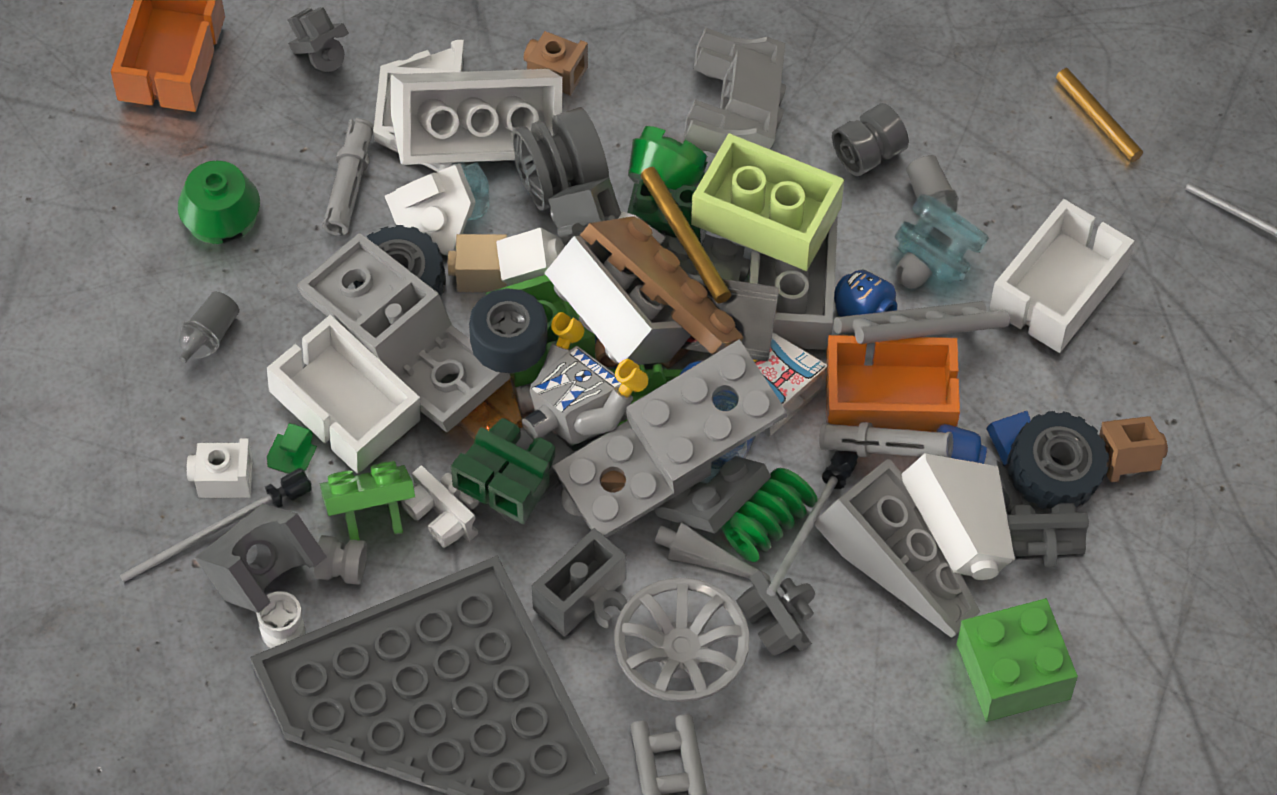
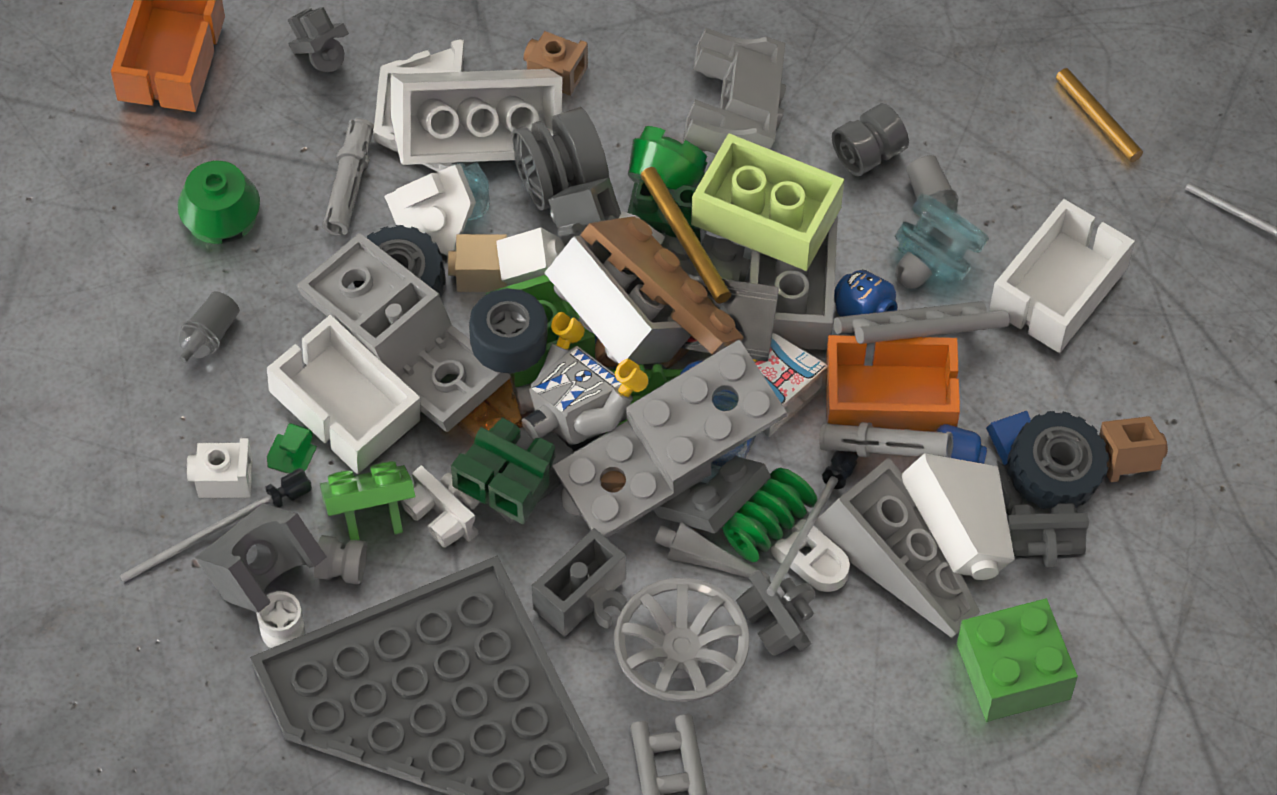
none -> white plate [770,519,850,592]

